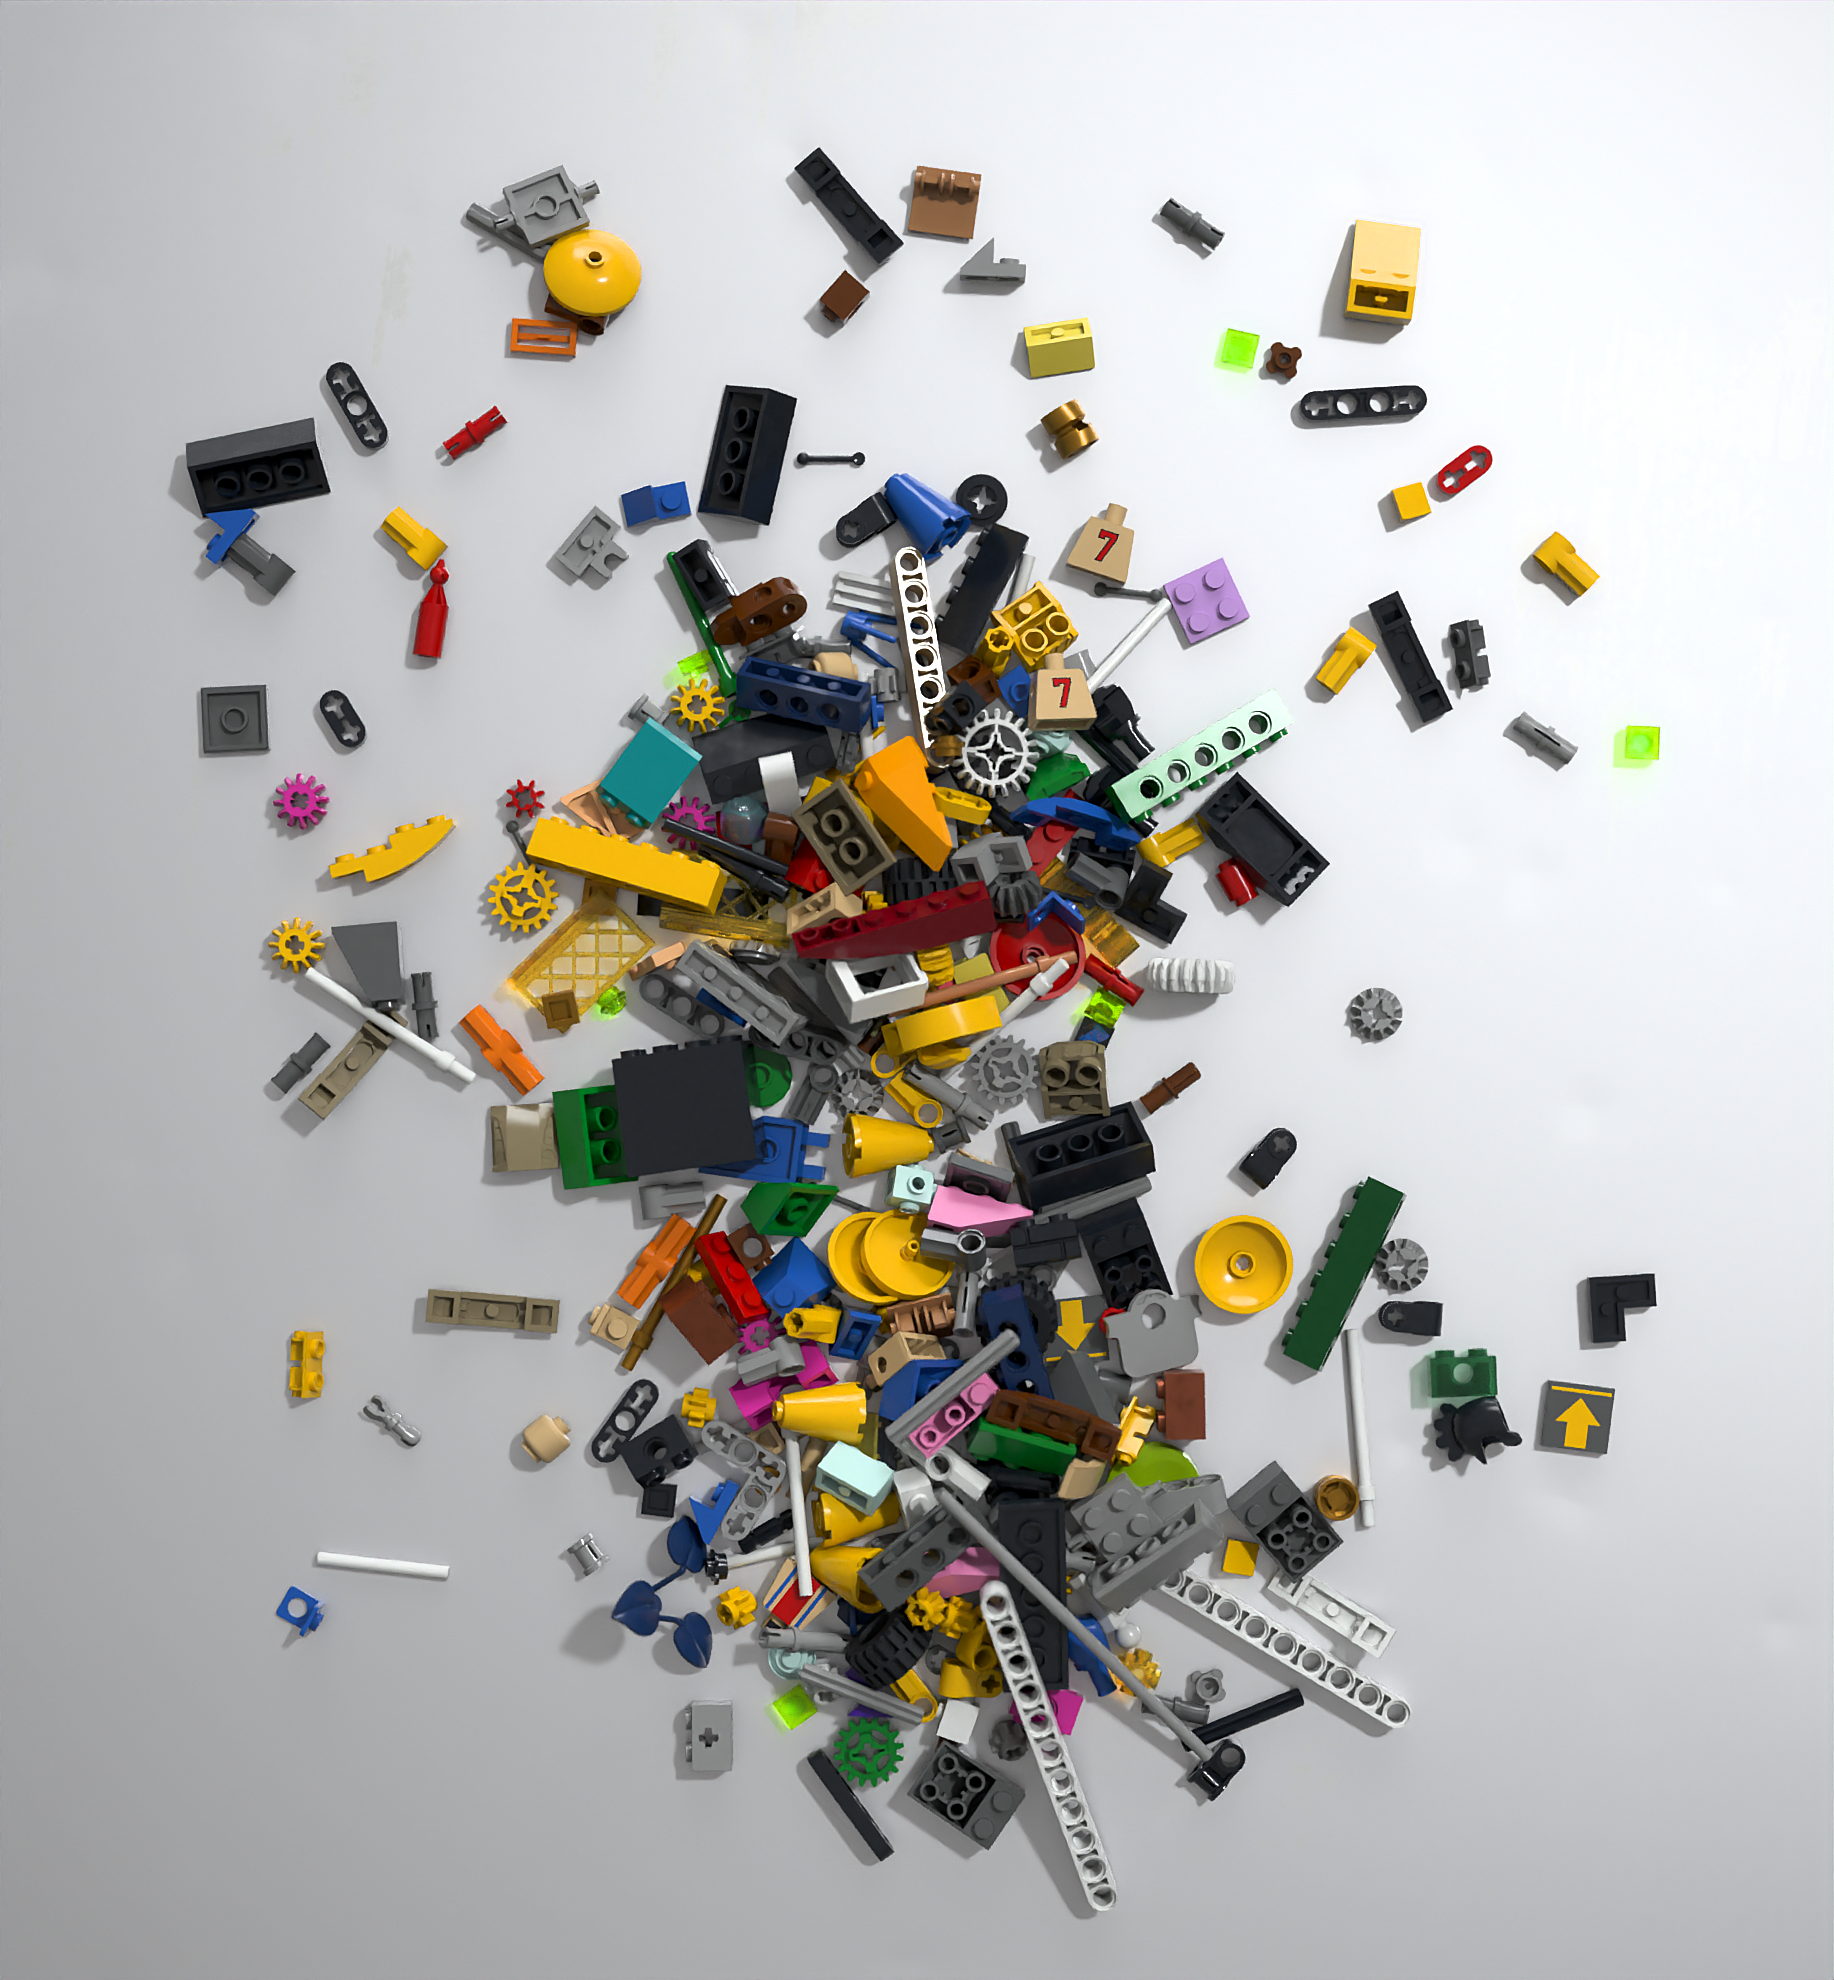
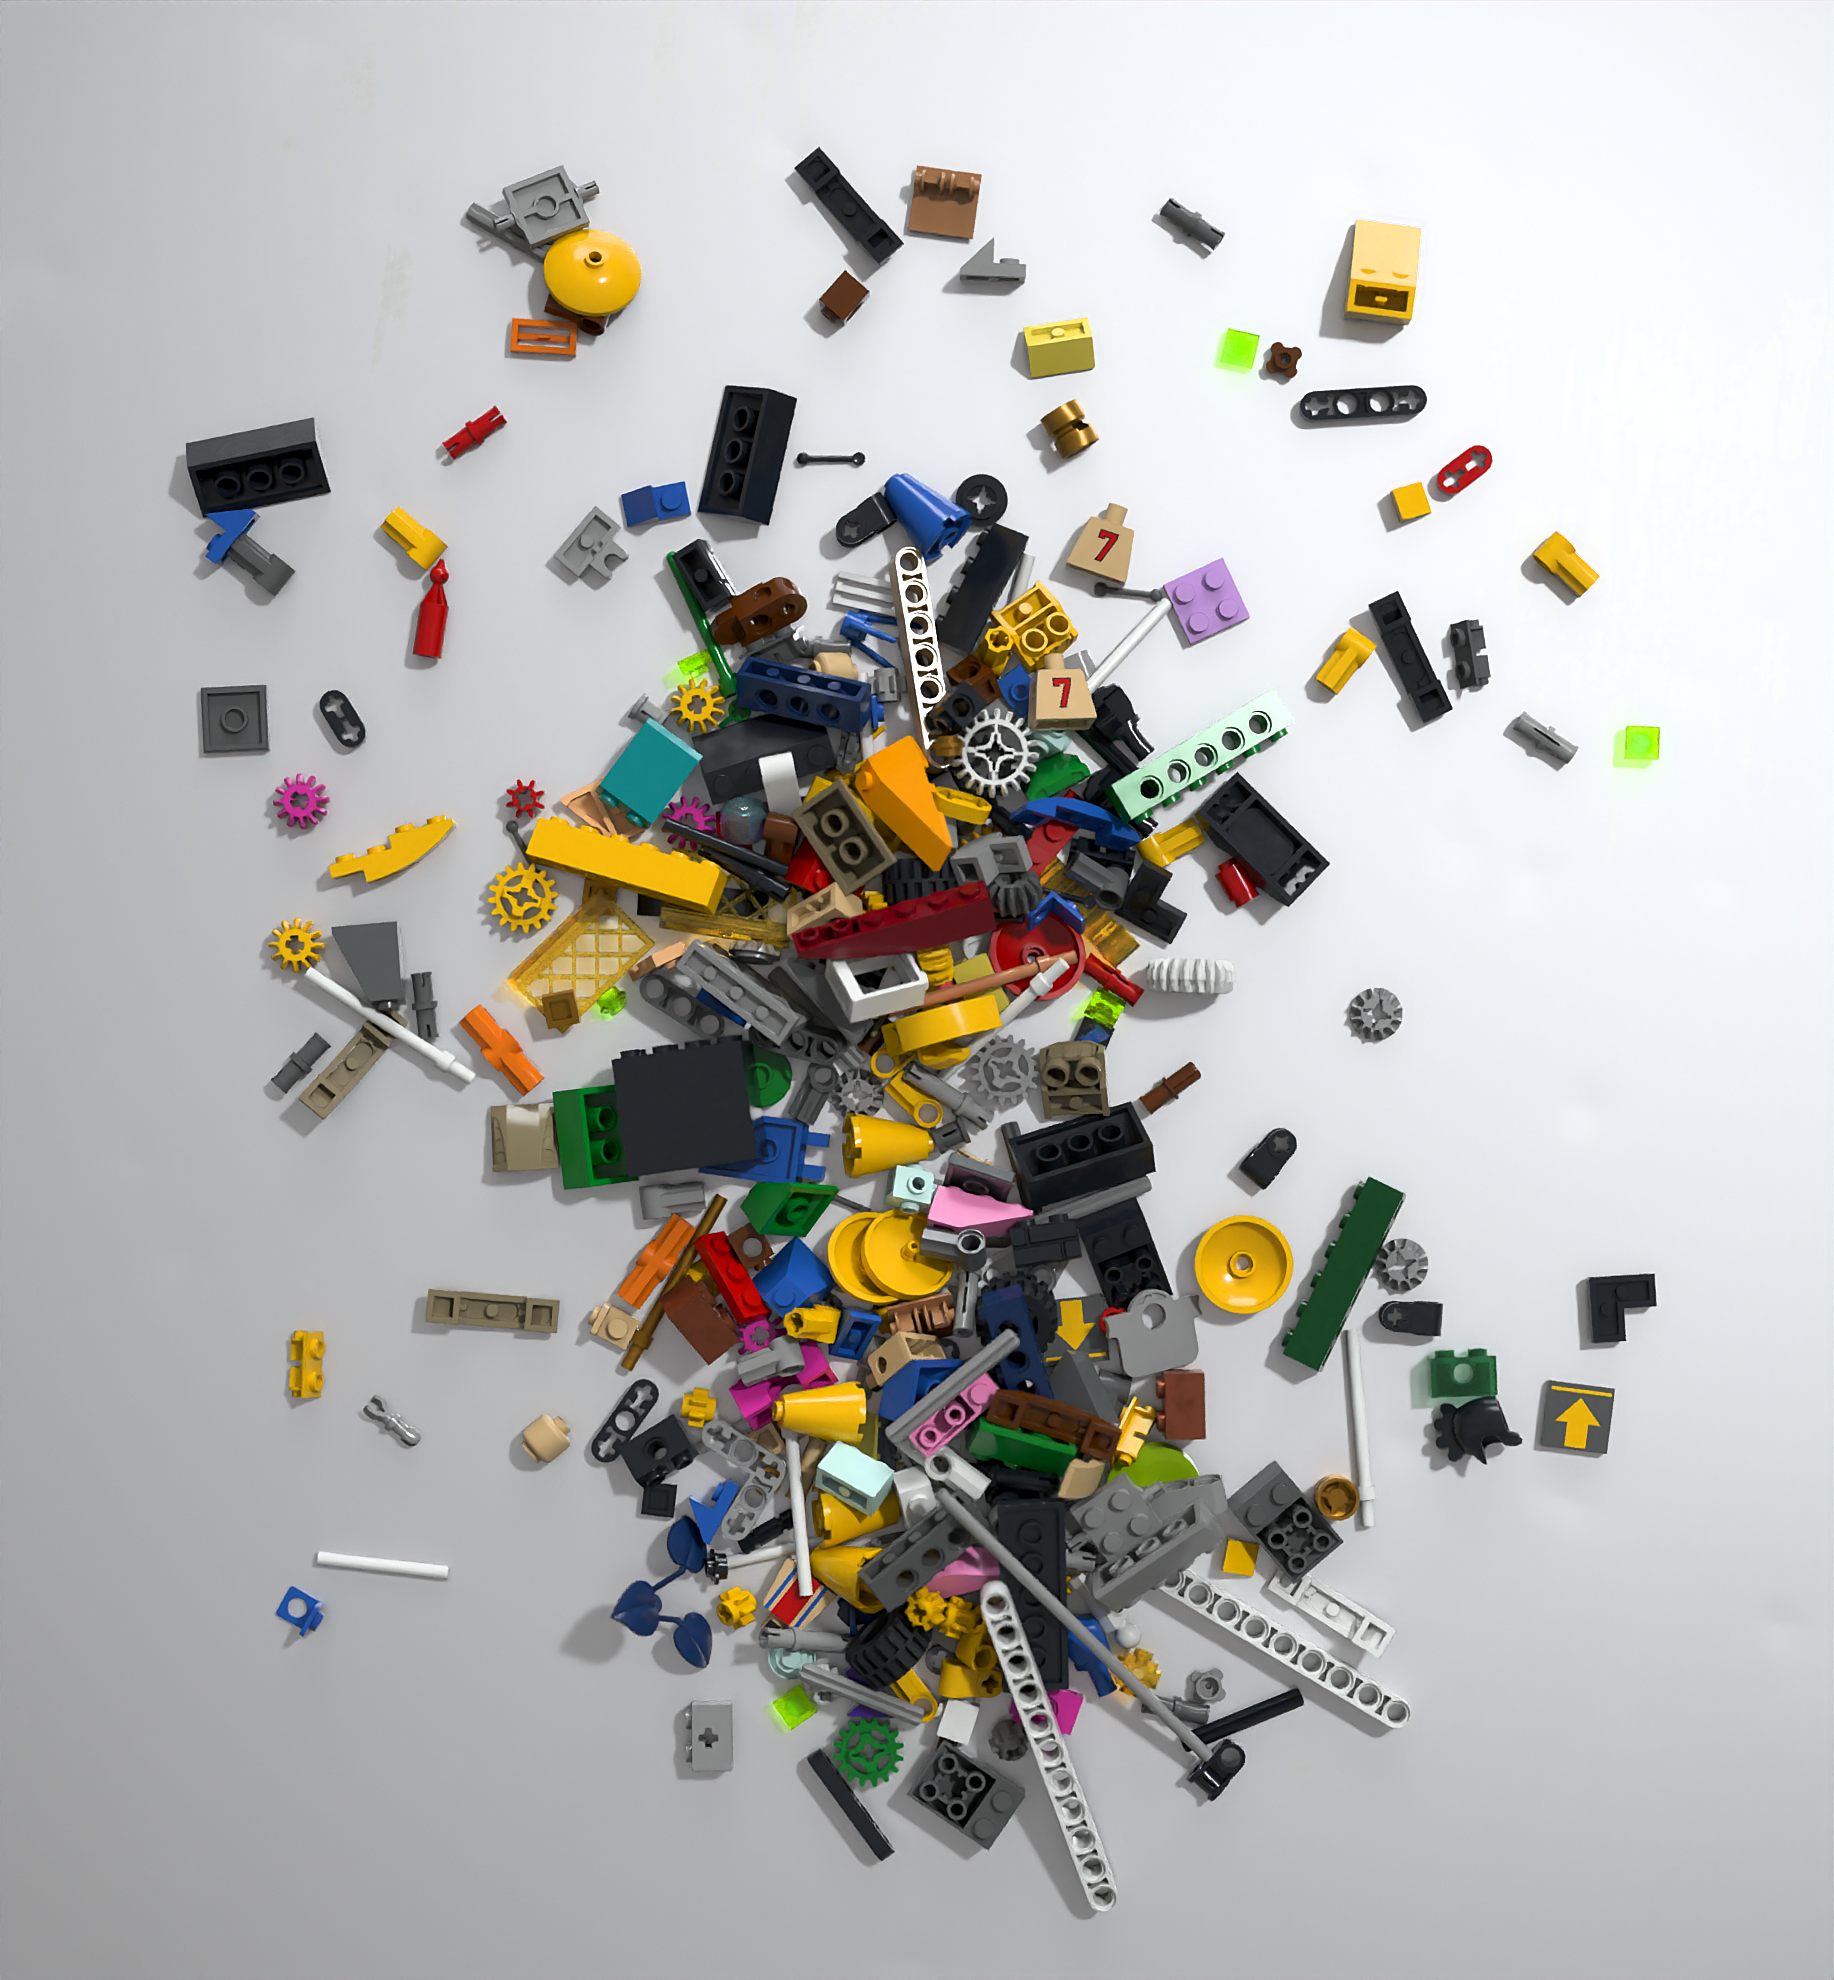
black beam [326,362,389,450] -> none
light grey bush [567,1533,610,1576] -> none

